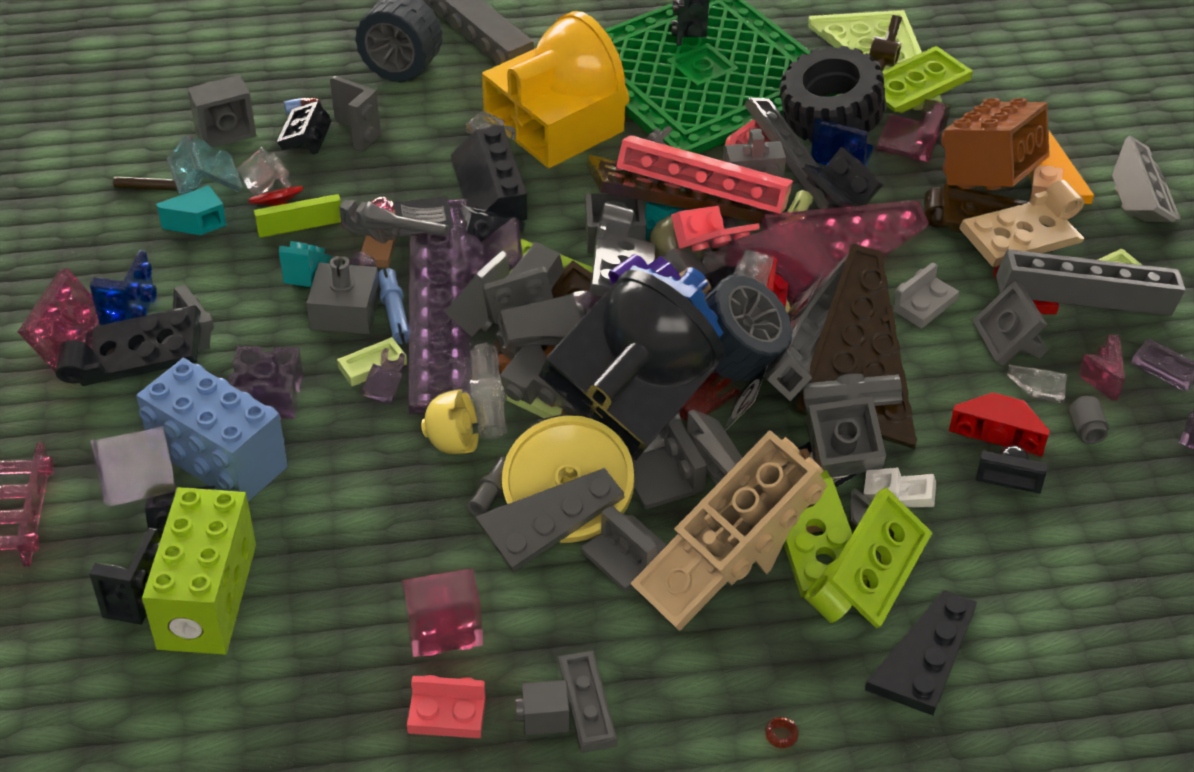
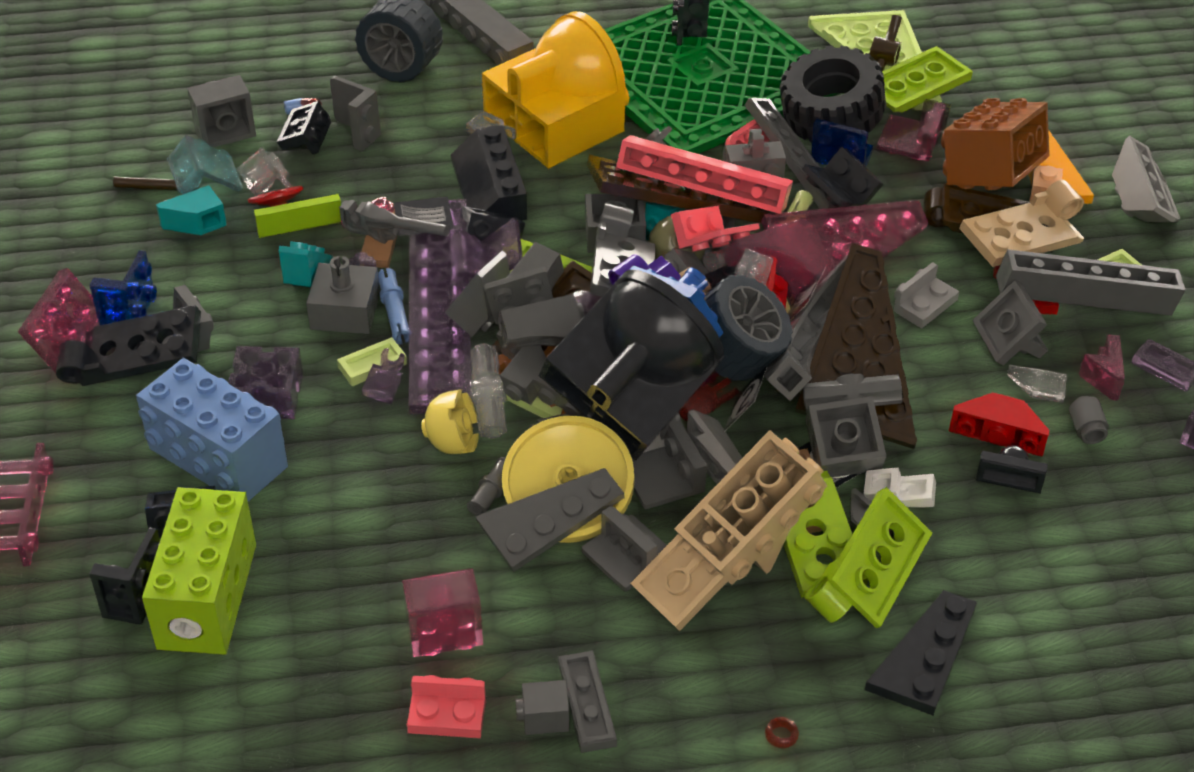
bracket [91,427,176,506] -> none

